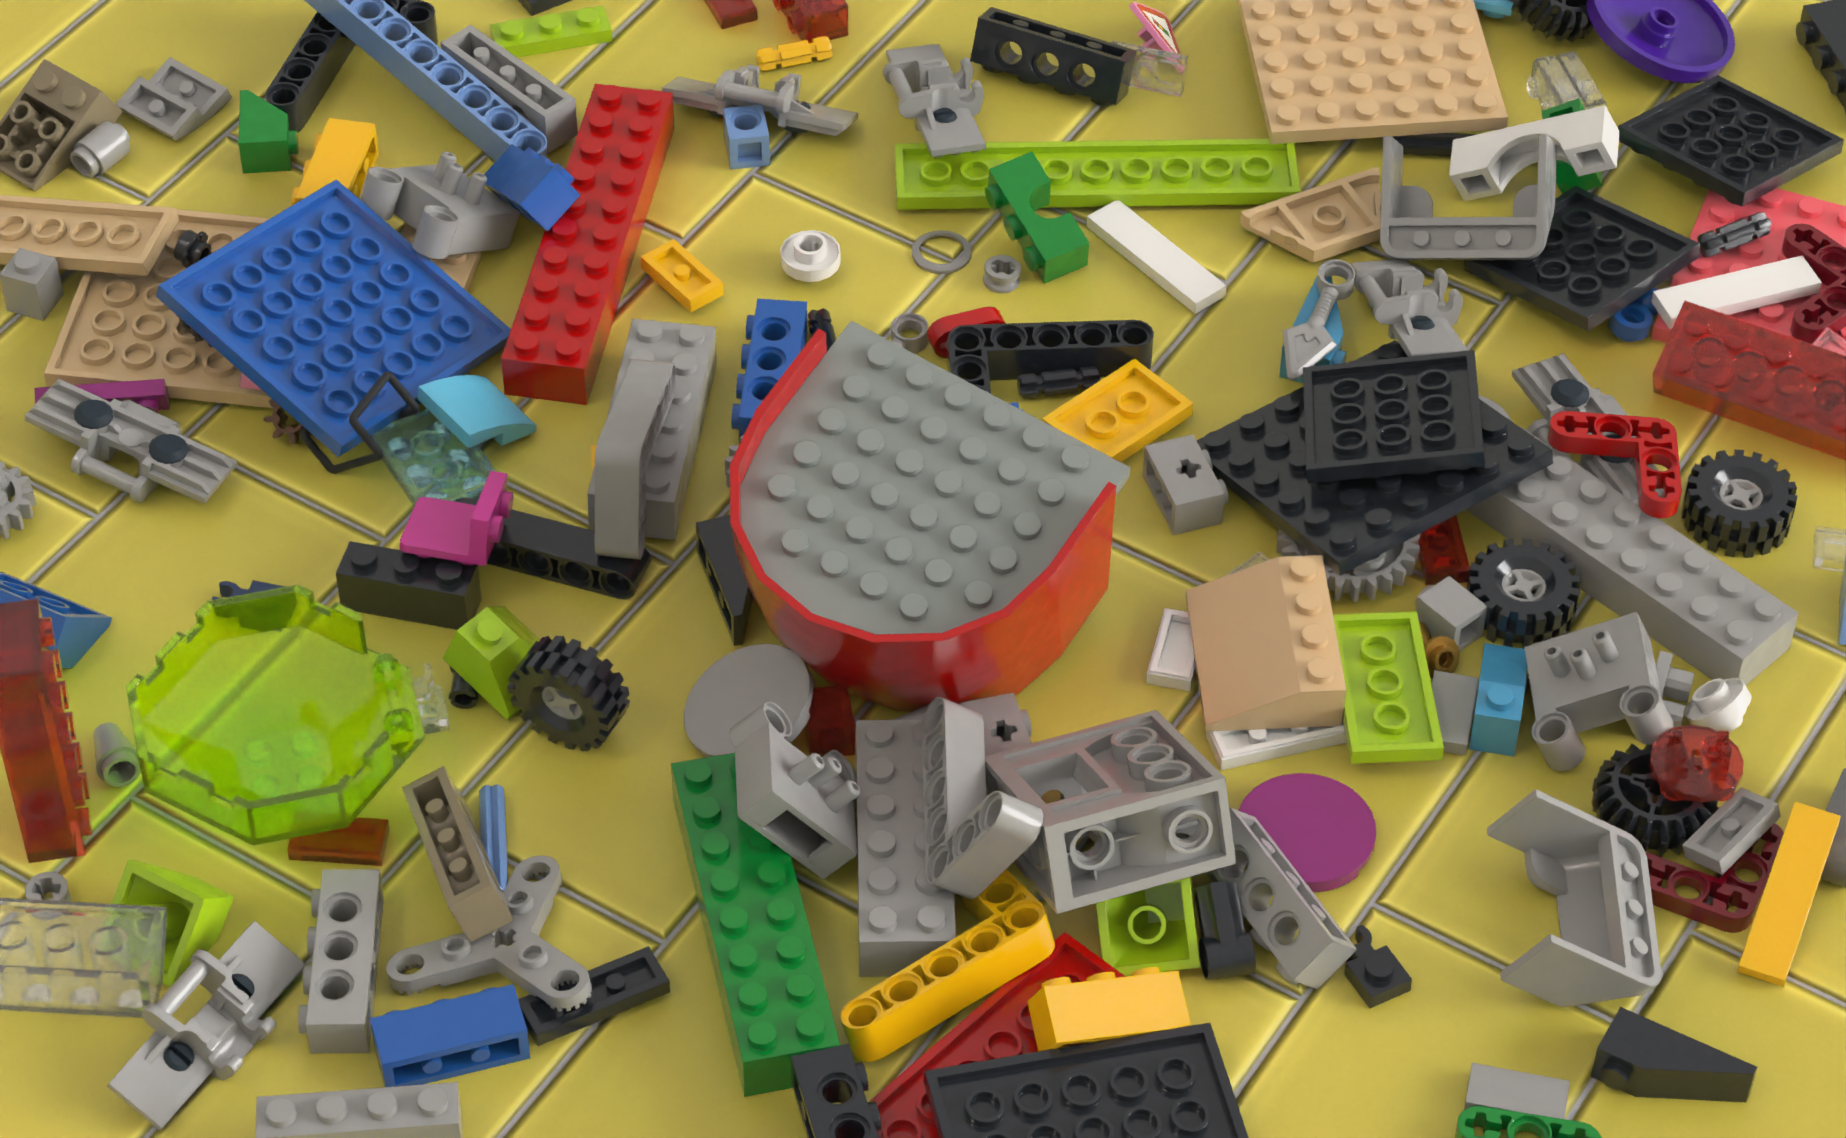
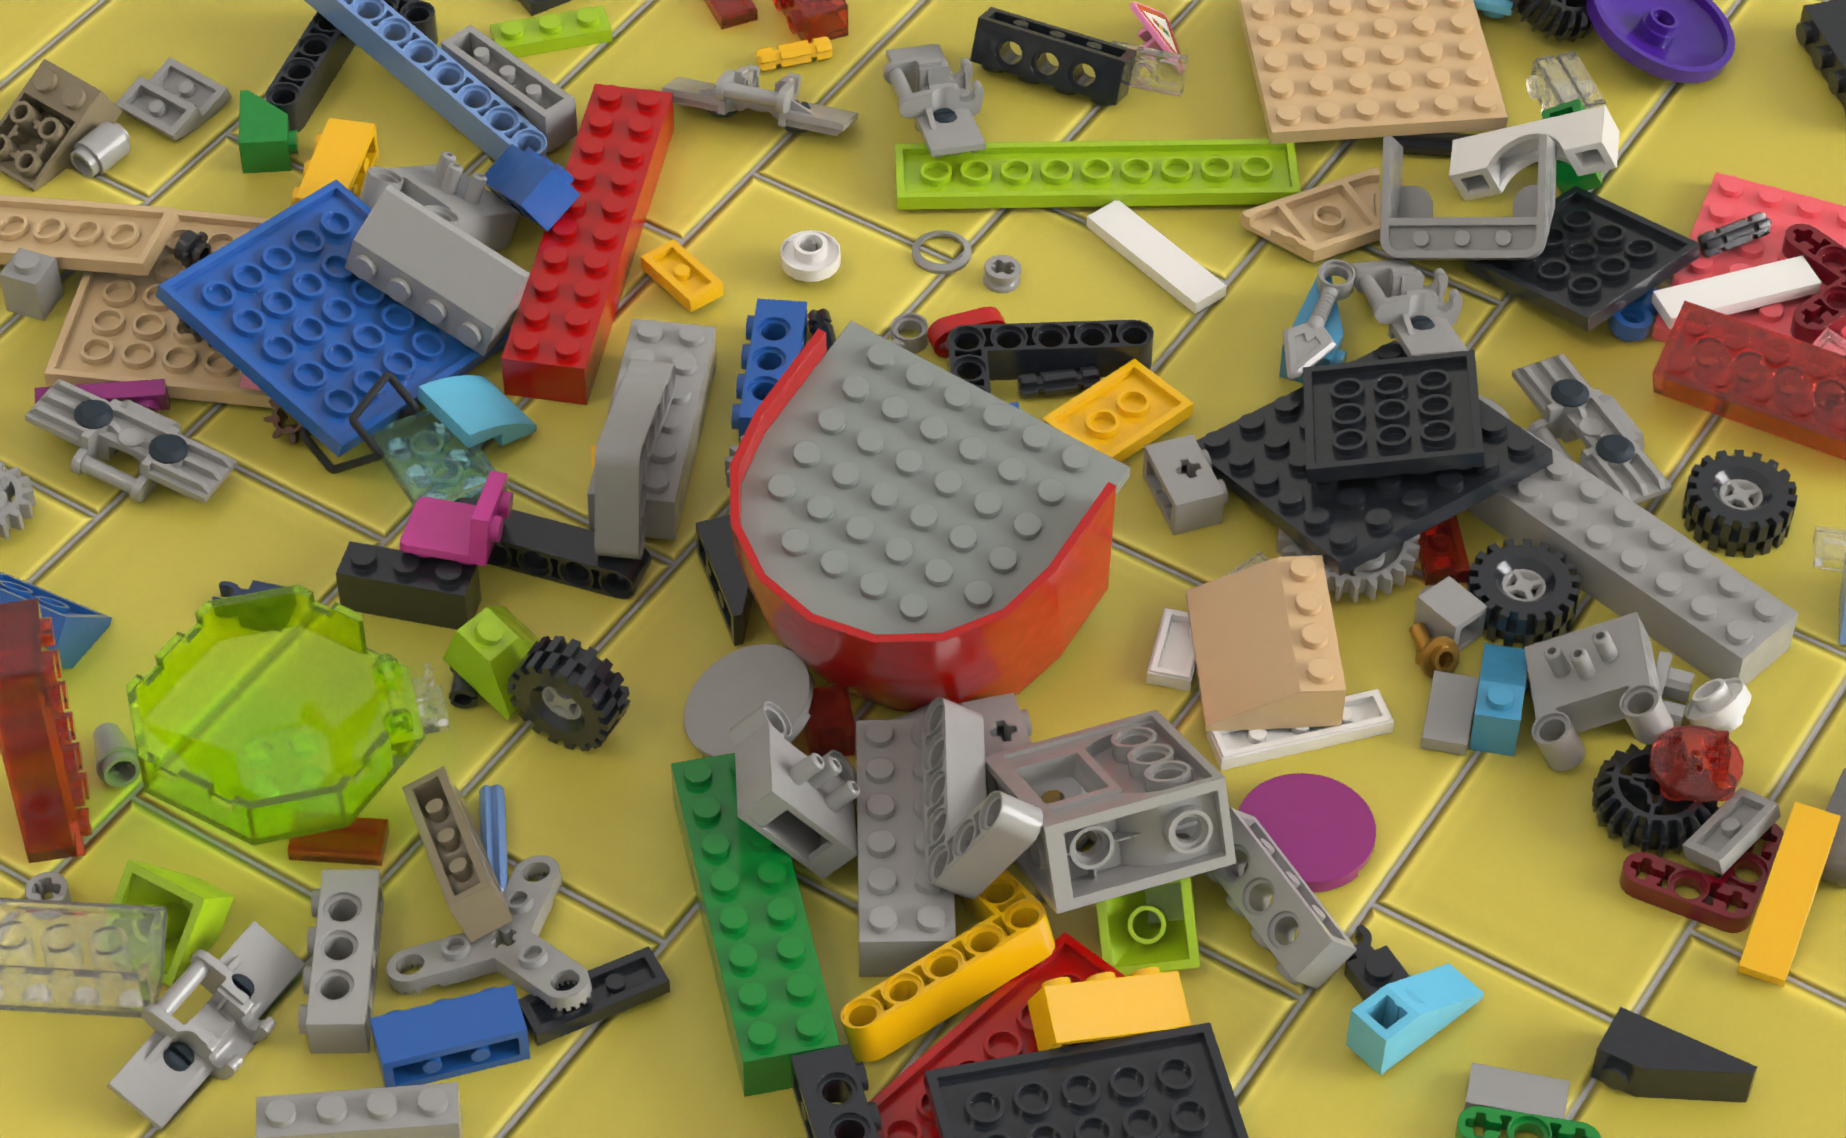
medium blue brick [723,104,770,170] -> none
green arch [985,151,1089,284] -> none
black piece [1194,881,1256,980] -> none
lime plate [1333,611,1444,764] -> none
light grey windscreen [1487,789,1662,1007] -> none
red beam [1547,411,1682,519] -> none
black plate [1618,75,1844,207] -> none
none -> light grey slope [345,184,530,356]
none -> medium azure slope [1346,963,1484,1075]

